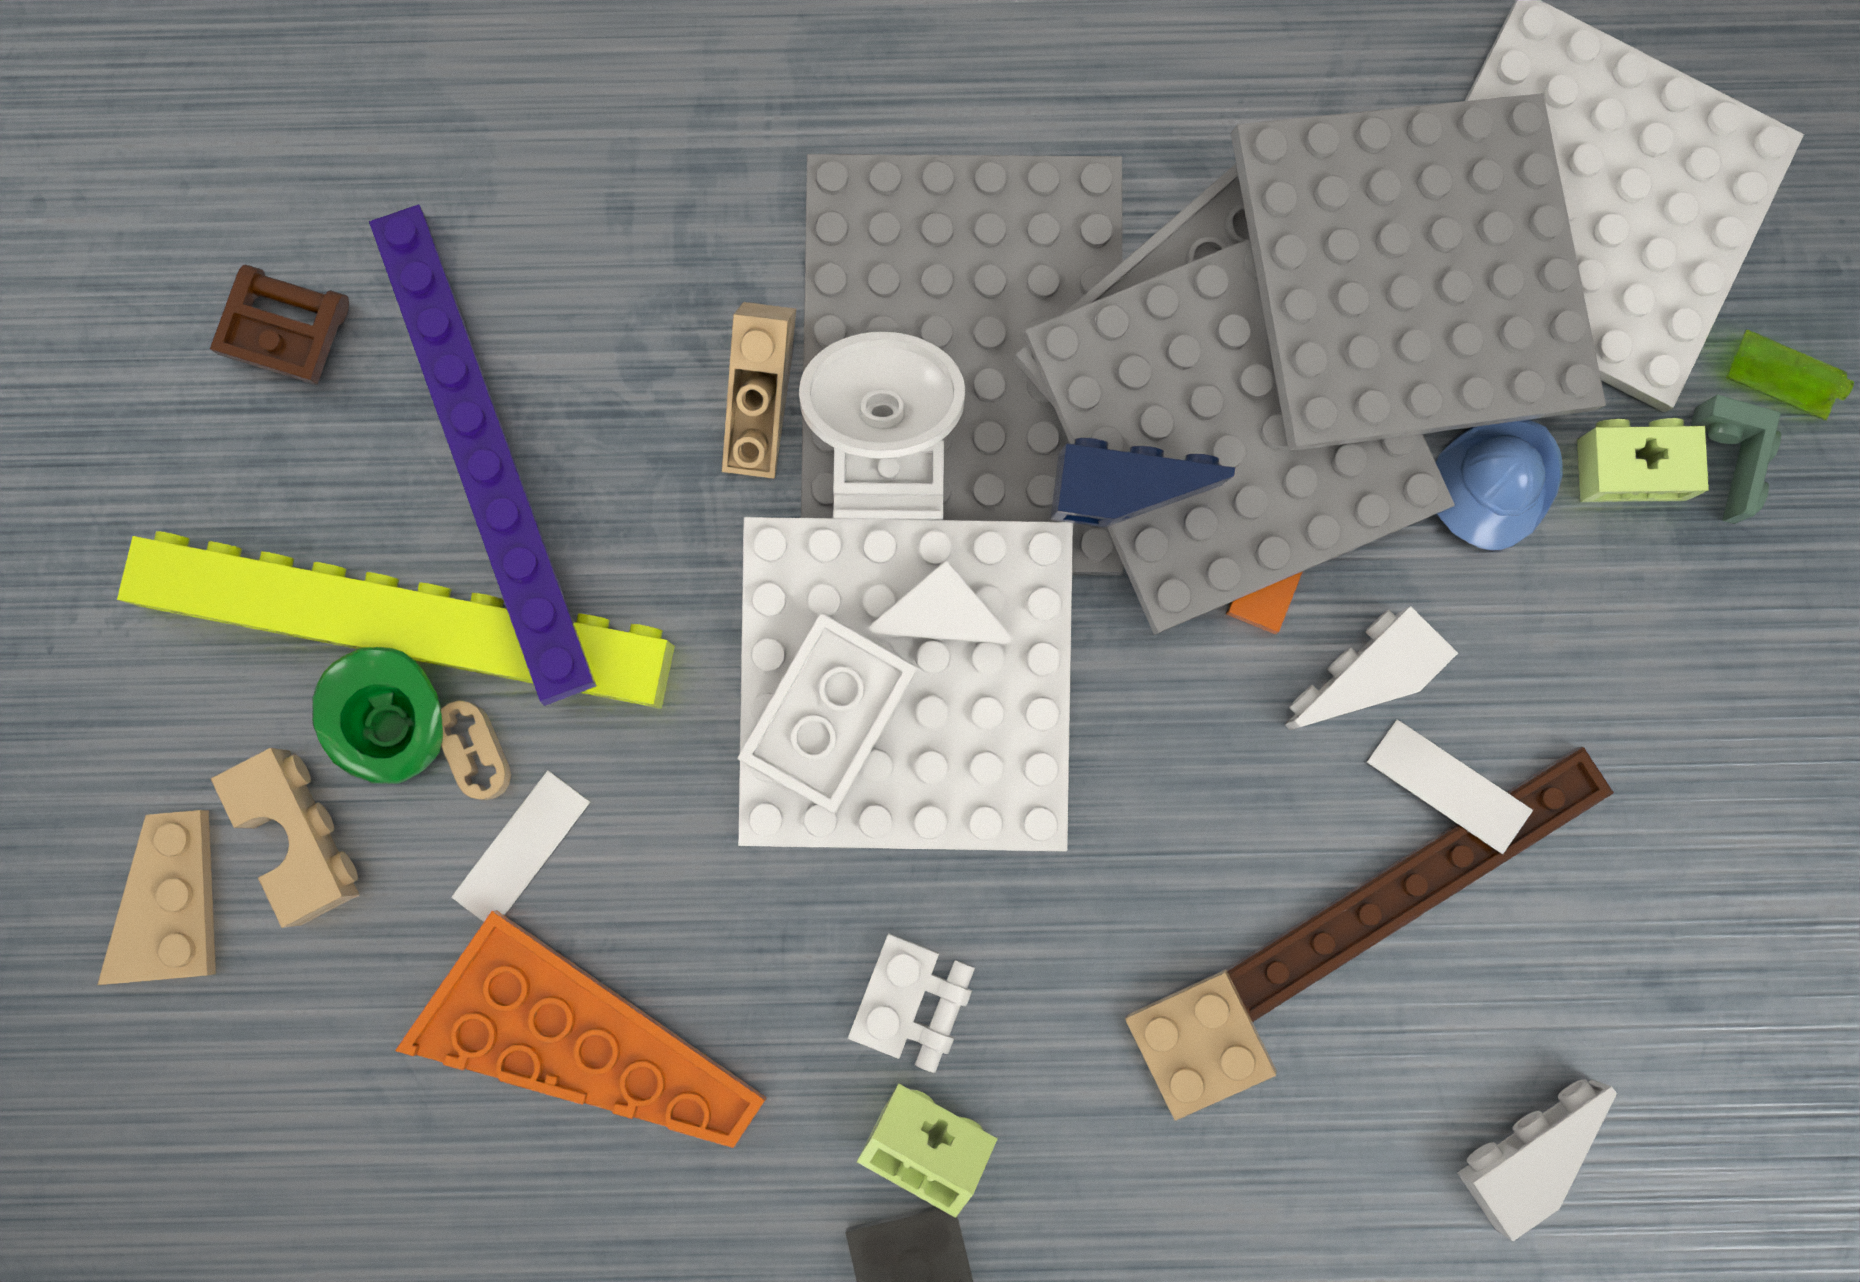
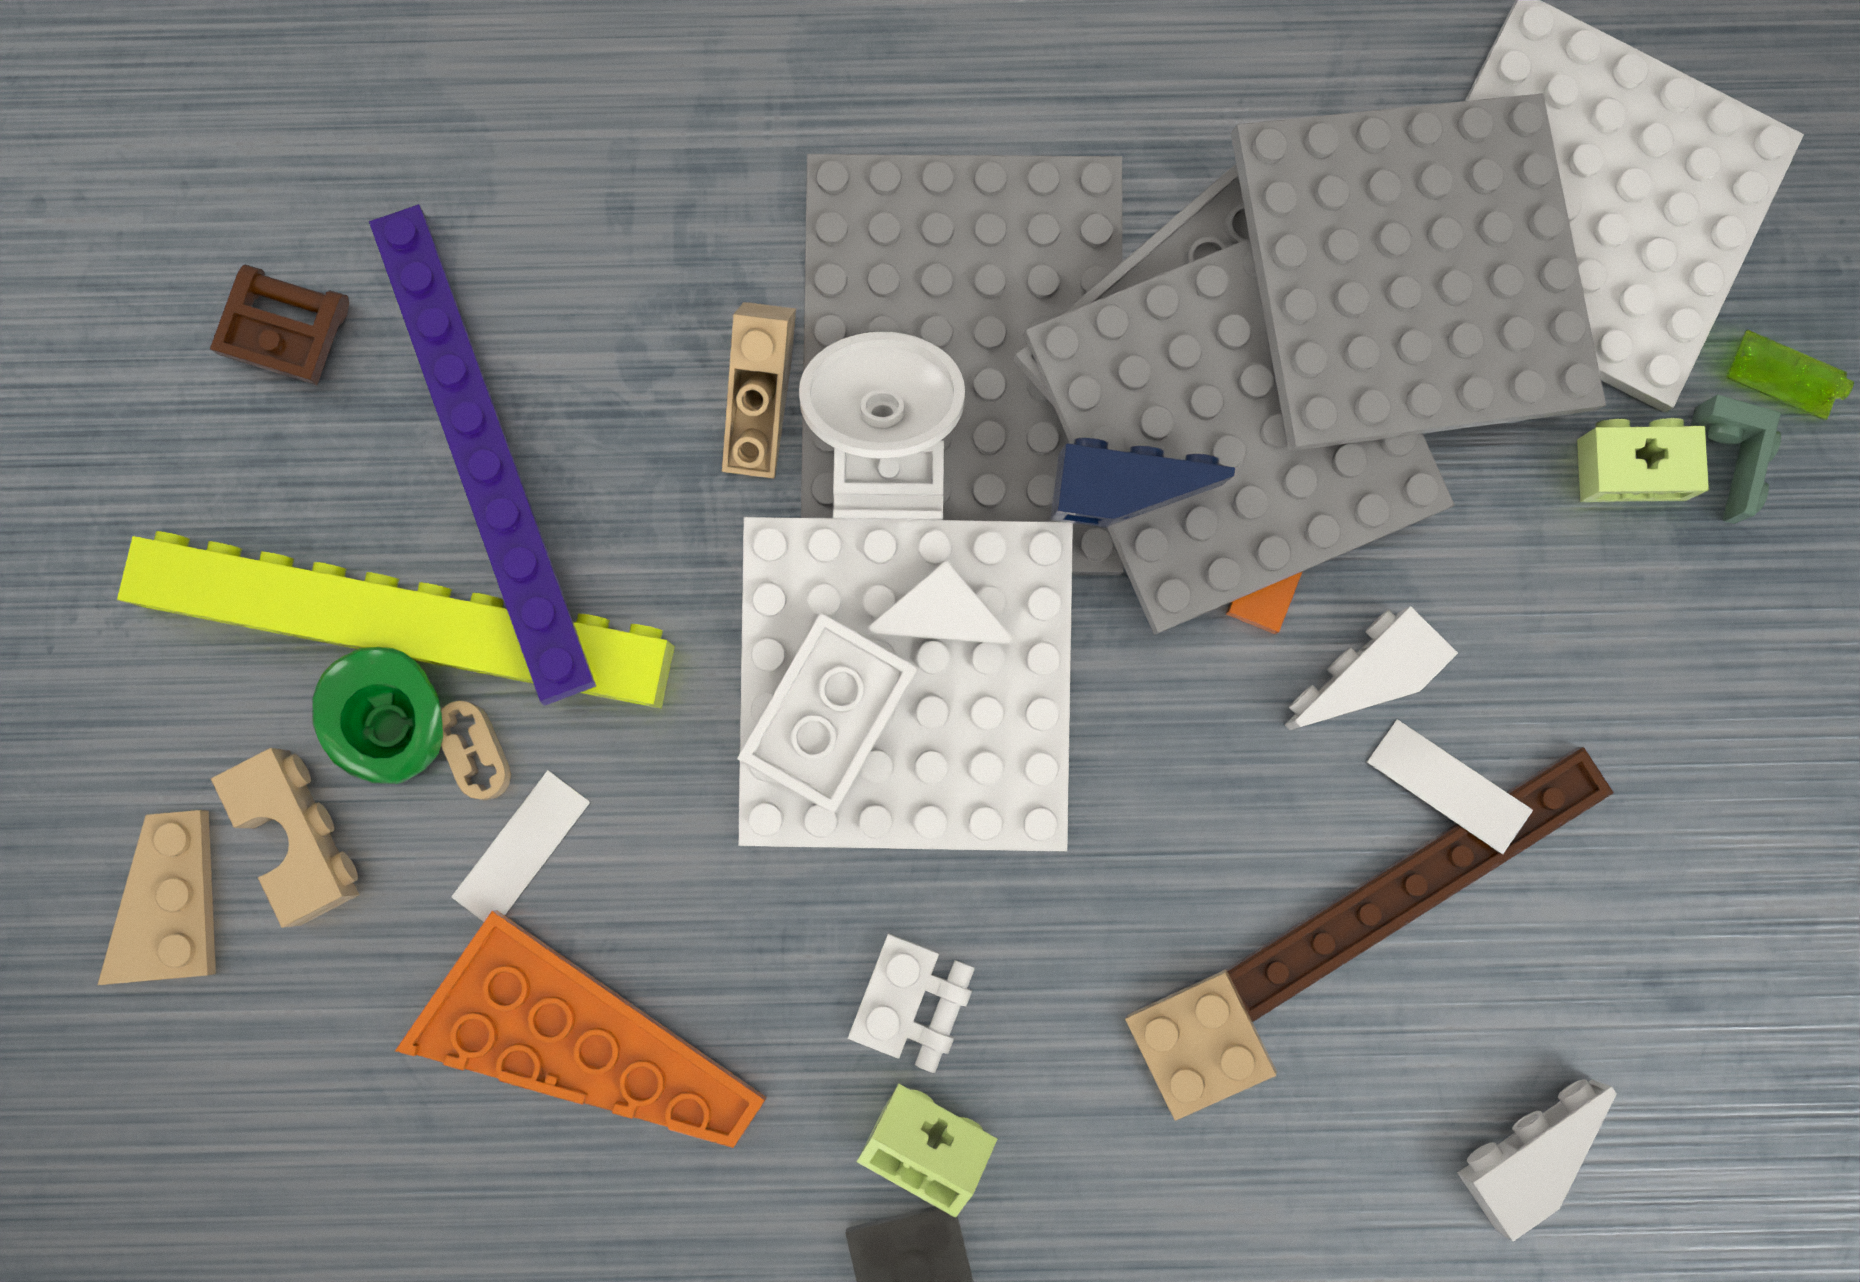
medium blue hat [1436,420,1563,550] -> none

